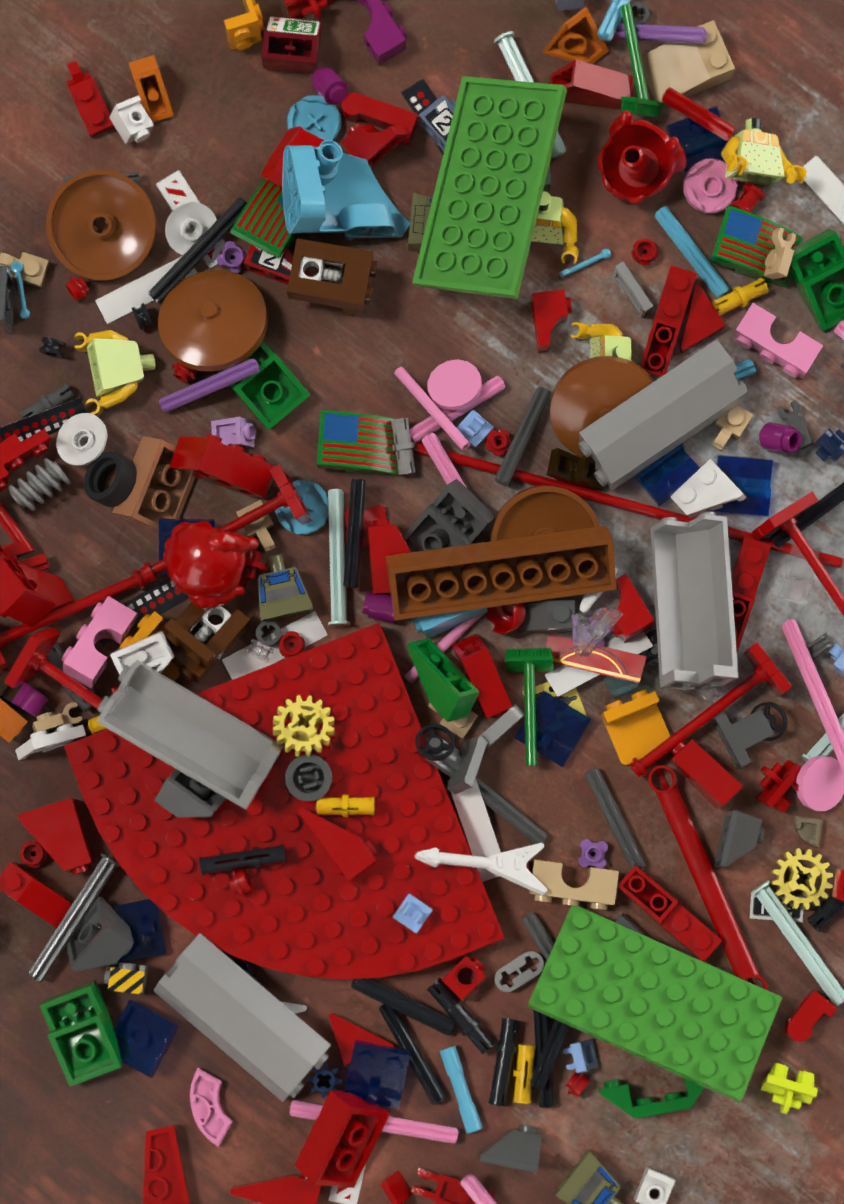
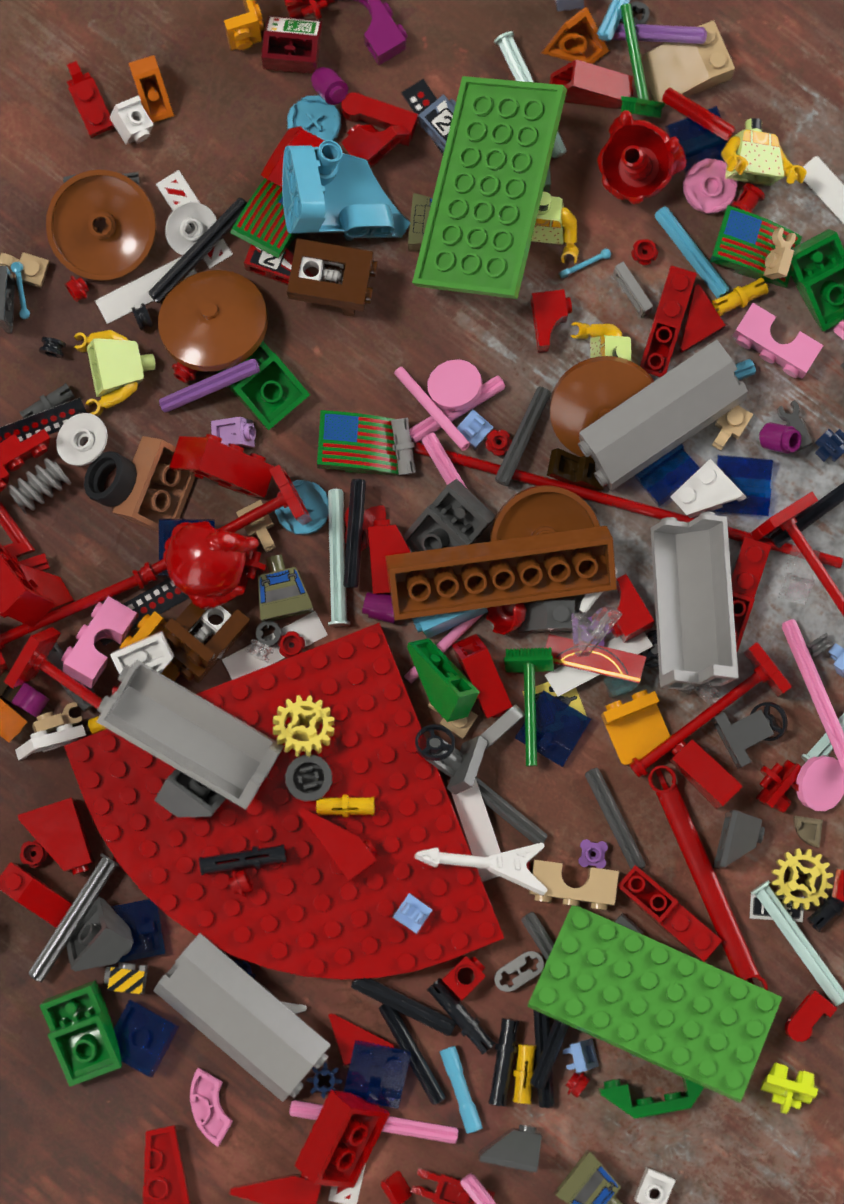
medium lavender plate [216,241,248,273] -> none

